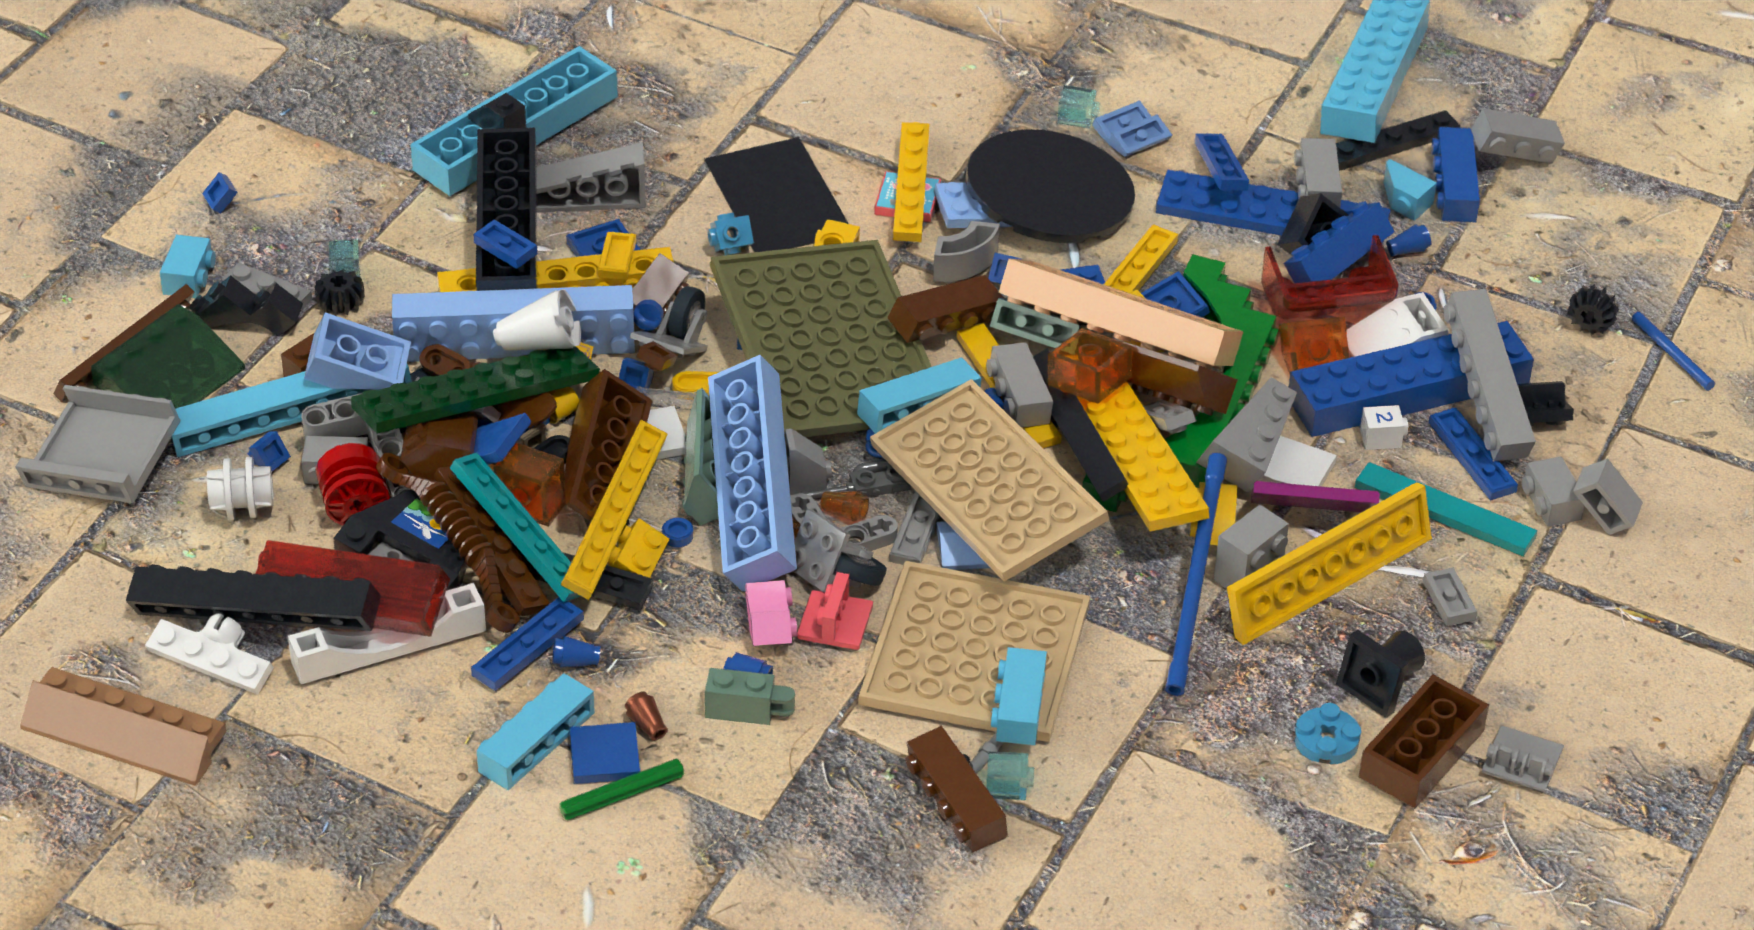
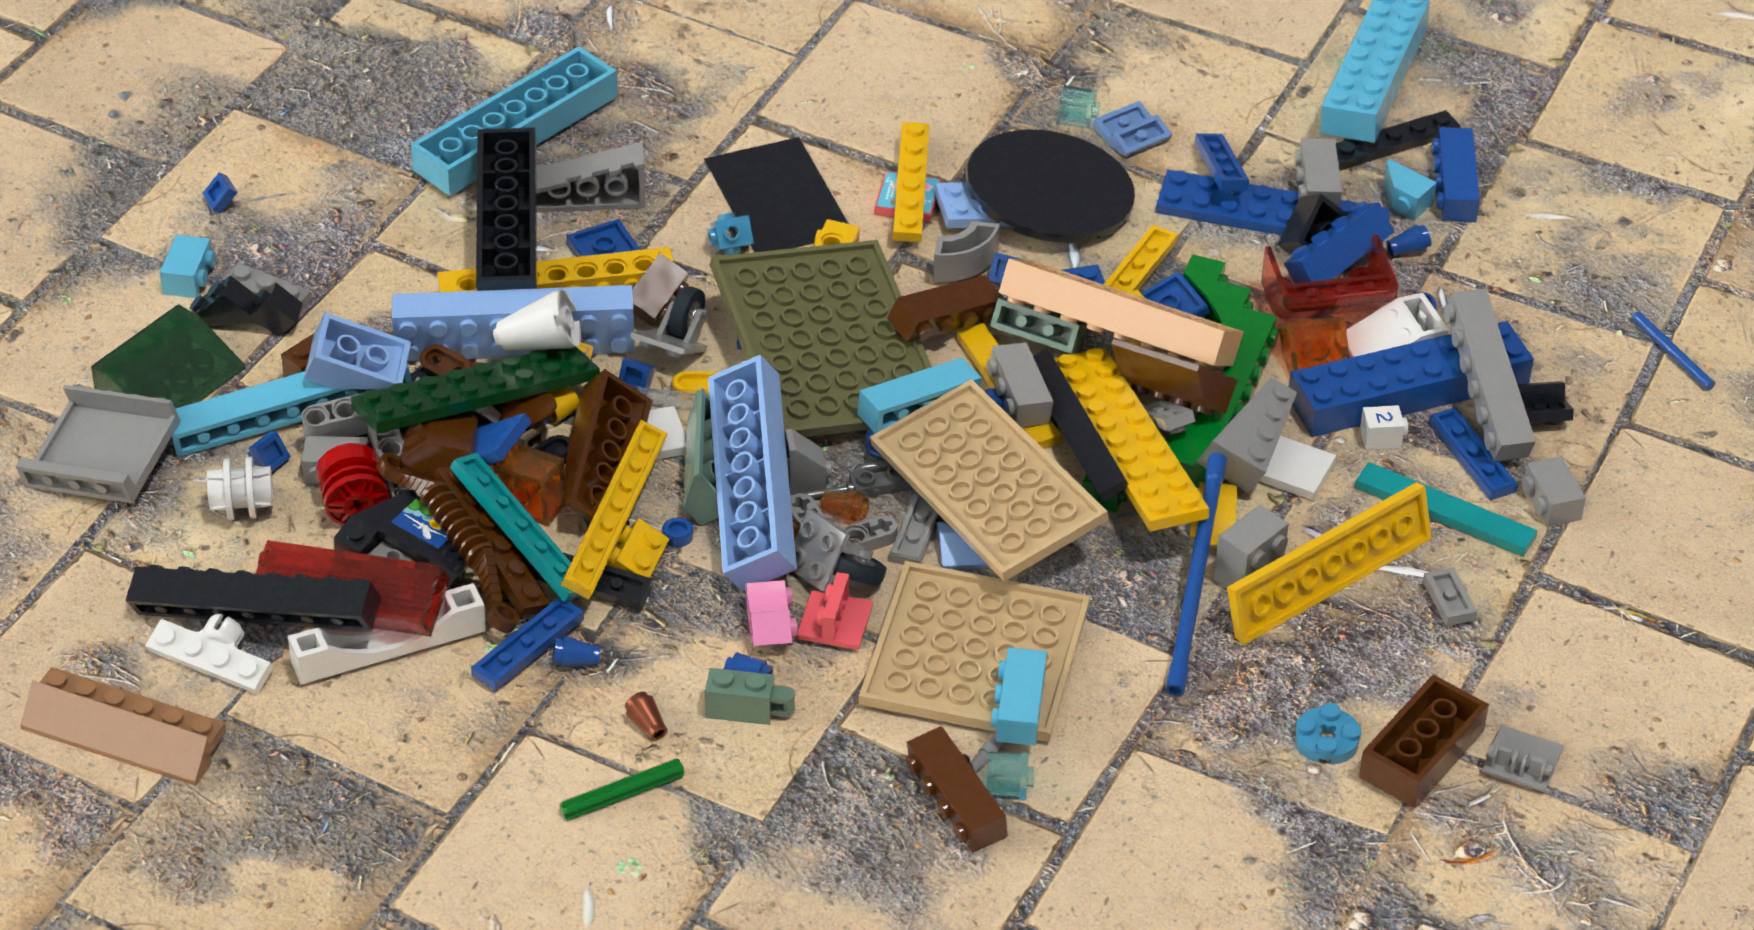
reddish brown plate [53,284,194,402] -> none
black gear [315,268,365,316] -> none
clear light blue brick [329,239,361,277] -> none
black slope [468,93,526,129] -> none
blue plate [473,220,538,269] -> none
medium azure brick [476,673,595,790] -> none
blue tile [570,722,640,784] -> none
yellow tile [598,232,636,280] -> none
blue tile [633,299,664,330] -> none
reddish brown plate [636,341,678,371] -> none
clear orange brick [1048,328,1133,404] -> none
magenta tile [1251,481,1380,513] -> none
black plant [1336,630,1425,718] -> none
light grey brick [1471,108,1565,164] -> none
black gear [1567,284,1619,335] -> none
light grey brick [1573,458,1643,535] -> none

